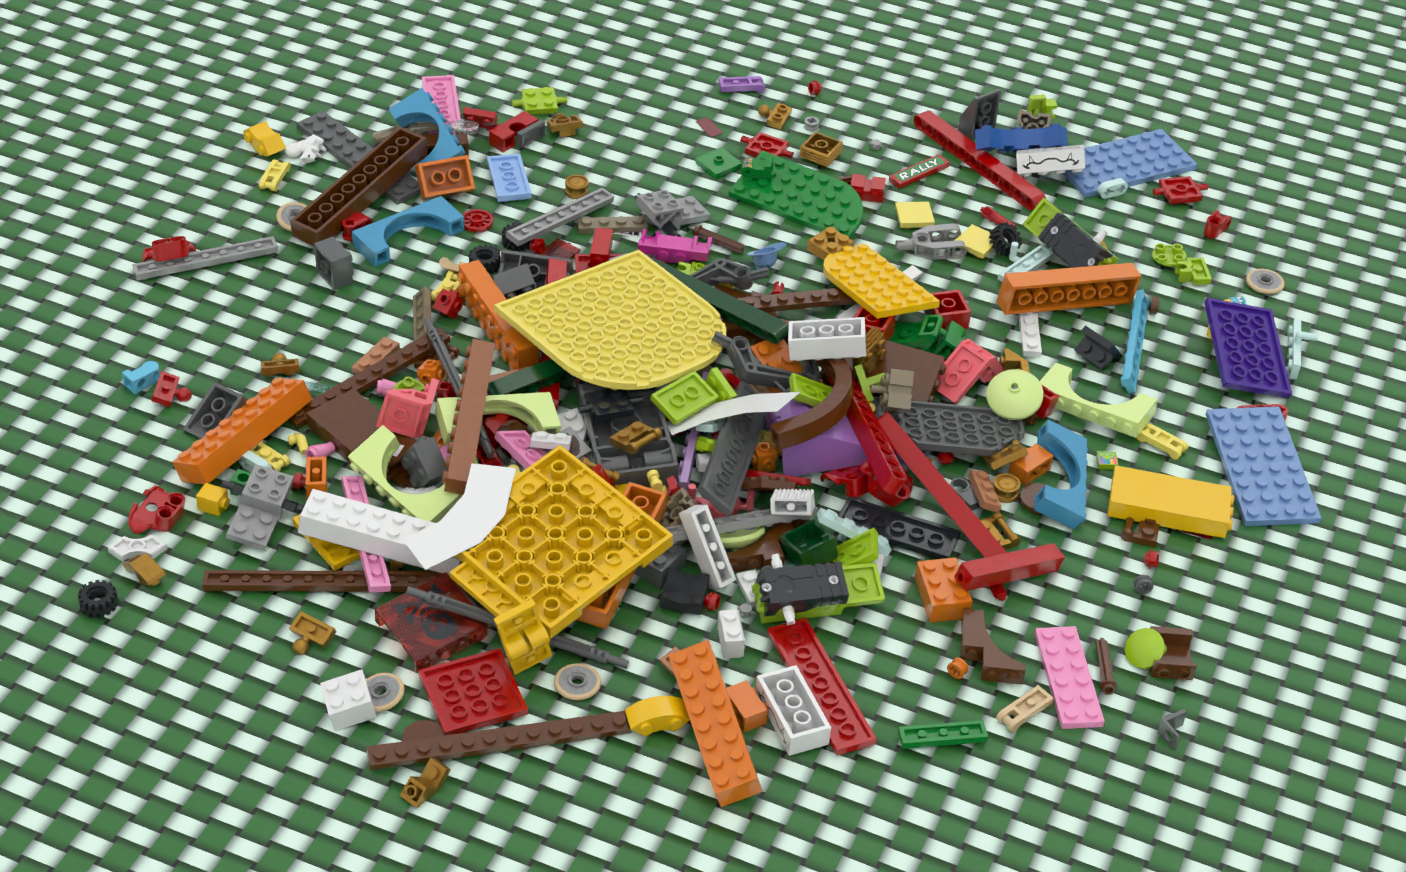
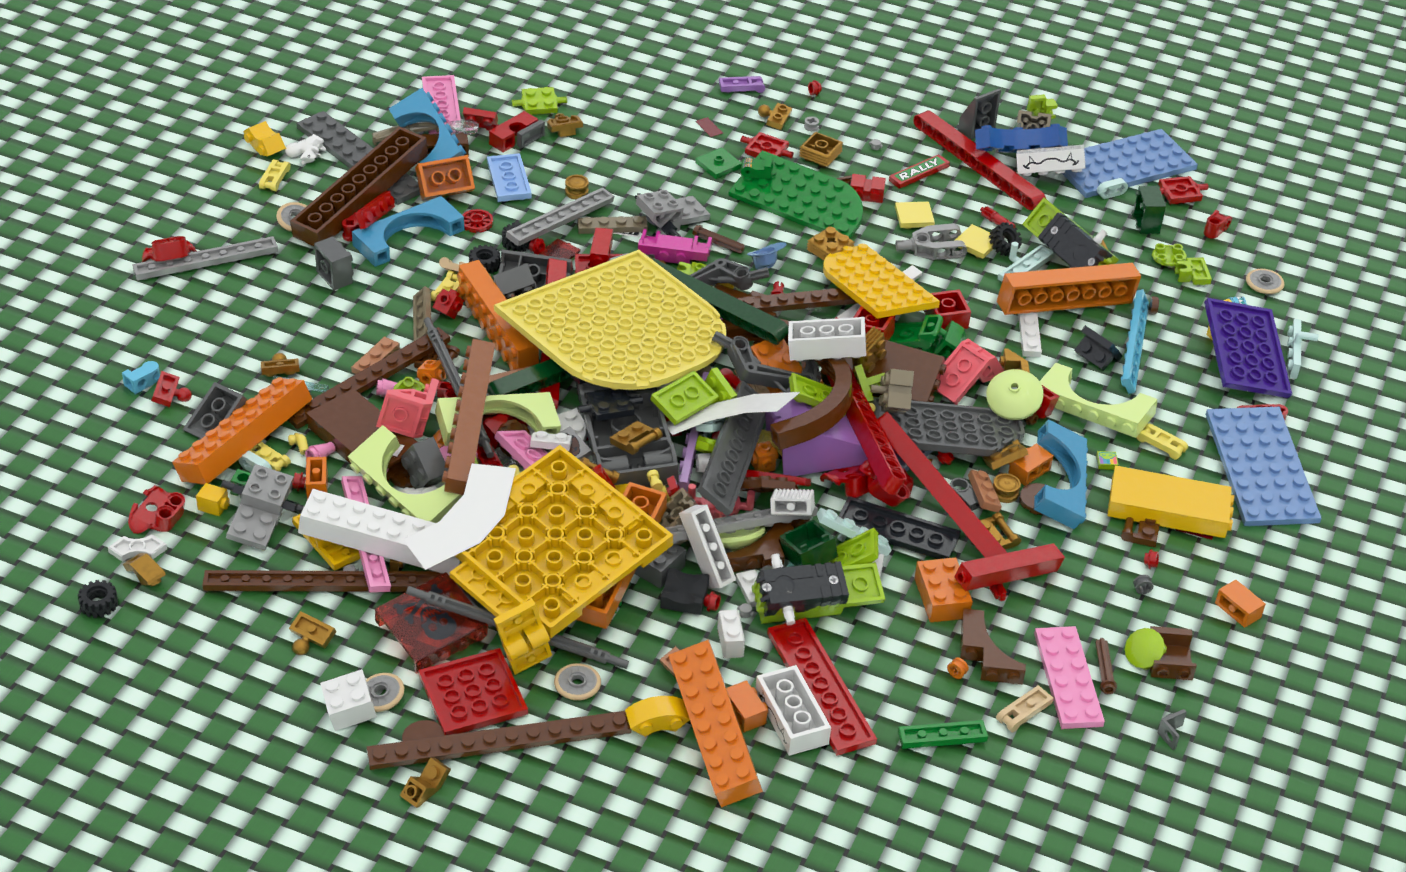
none -> red plate [355,191,395,229]
none -> dark green container [1131,186,1166,234]
none -> orange brick [1215,579,1266,628]

